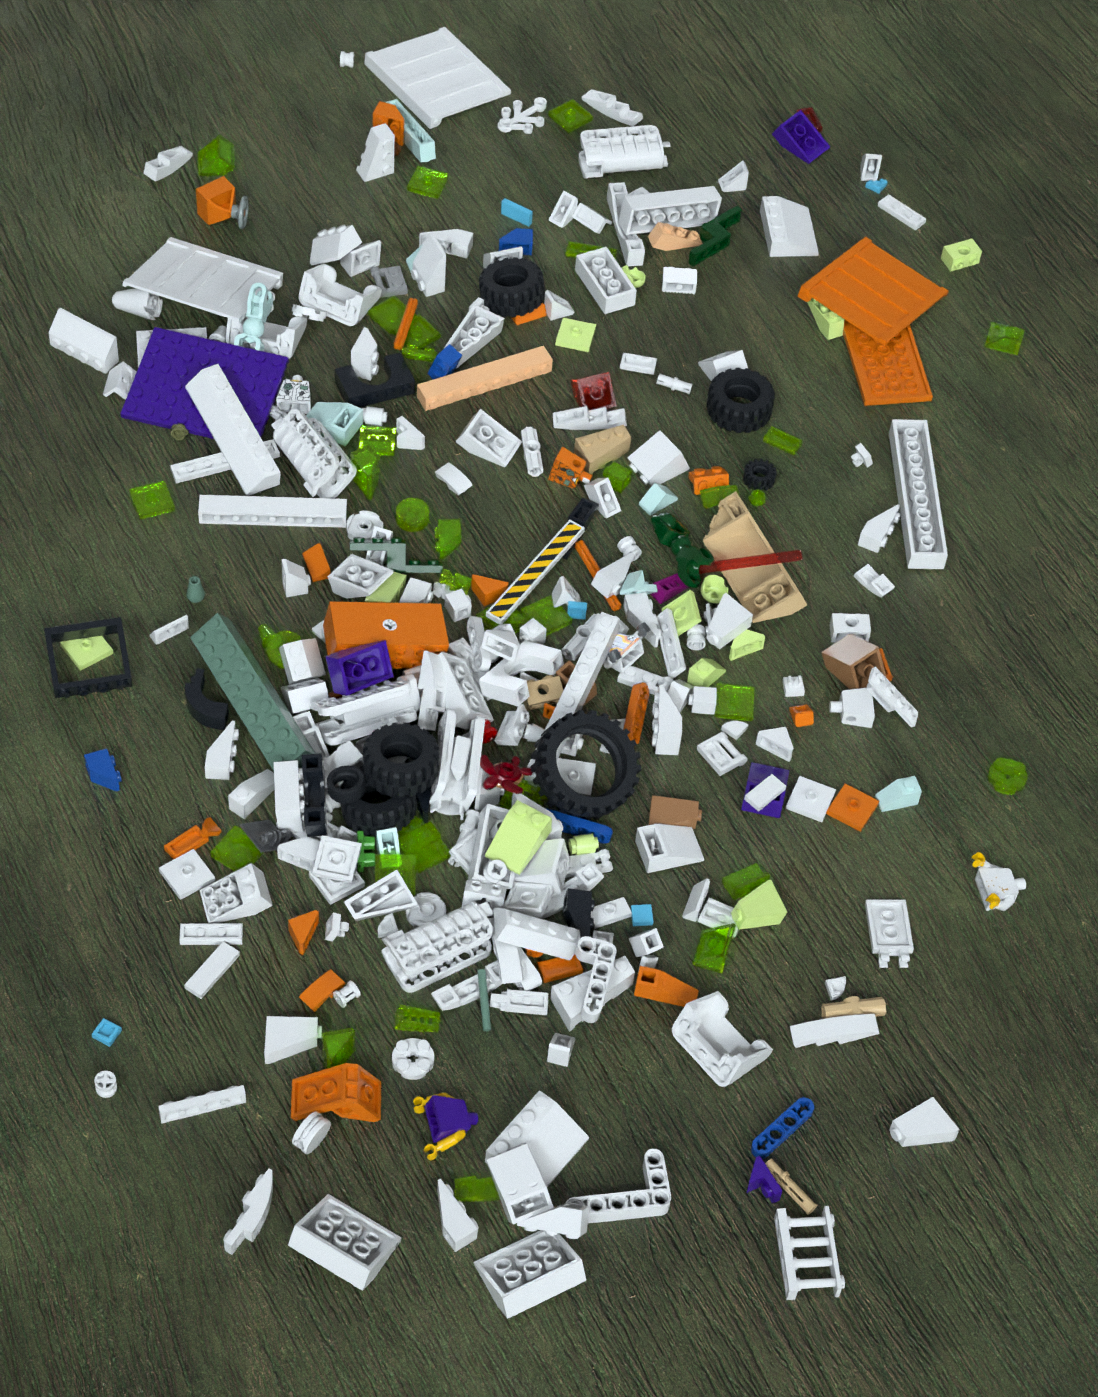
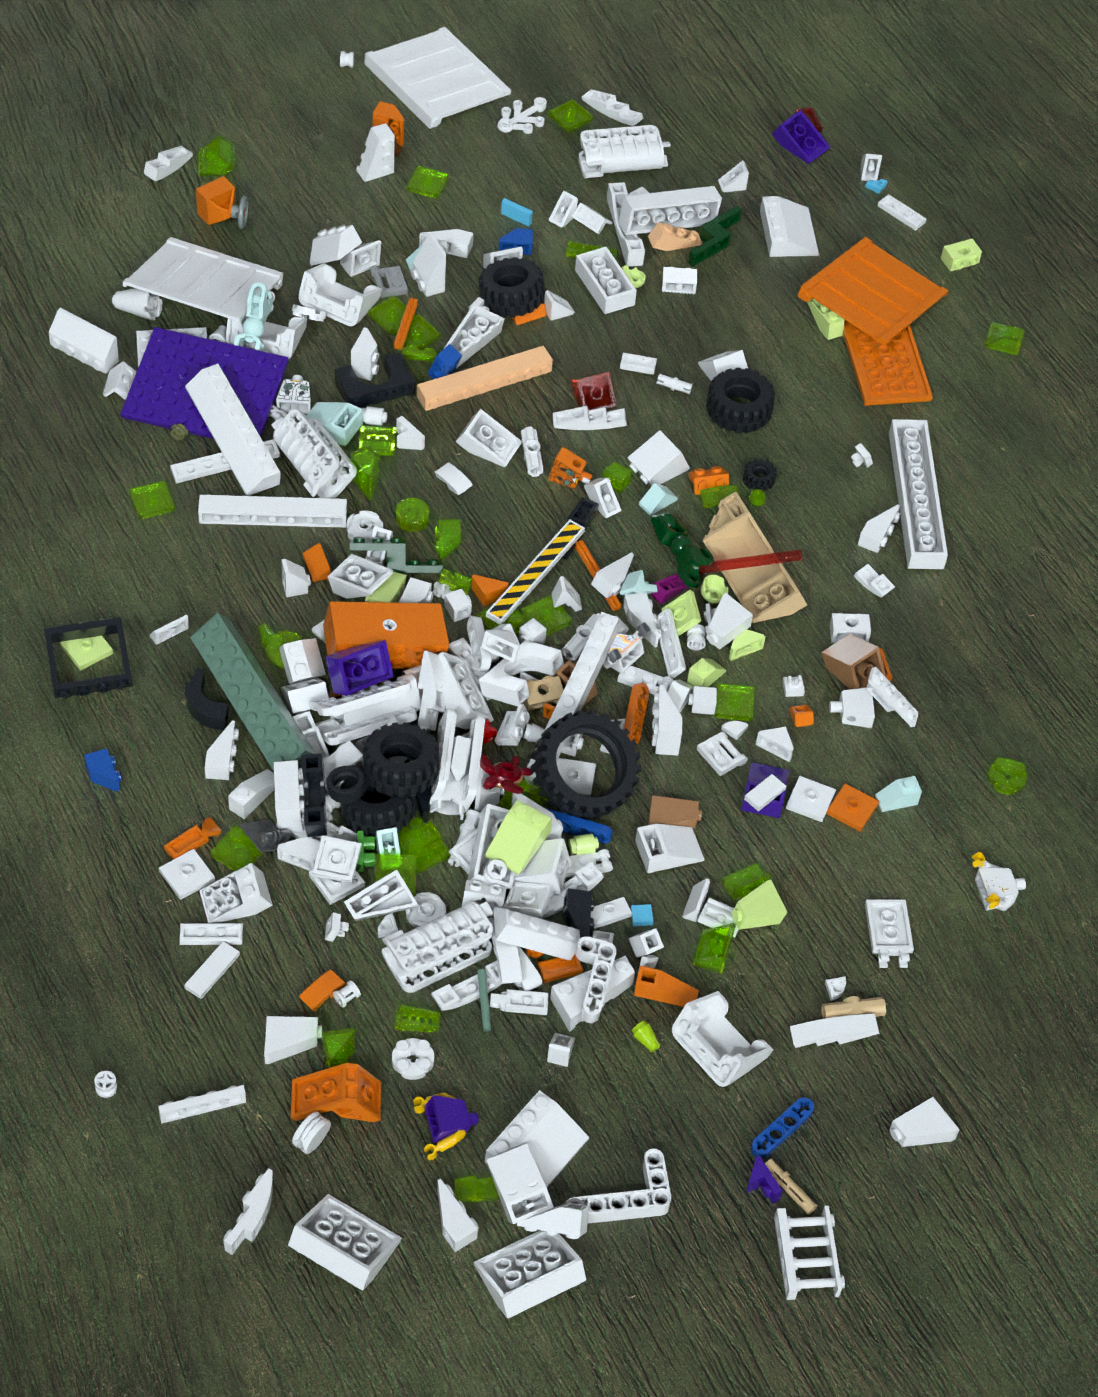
medium azure tile [92,1018,122,1047] -> none
sand green cone [186,576,205,603] -> none
orange slope [288,910,319,955] -> none
light aqua slope [385,99,436,163] -> none
yellowish green plate [555,318,596,352] -> none
medium azure tile [567,601,587,619] -> none
tan wedge [574,425,631,475] -> none
white wheel [617,536,642,562] -> none
clear neon green tile [763,426,803,455] -> none
none -> lime cone [631,1021,661,1053]

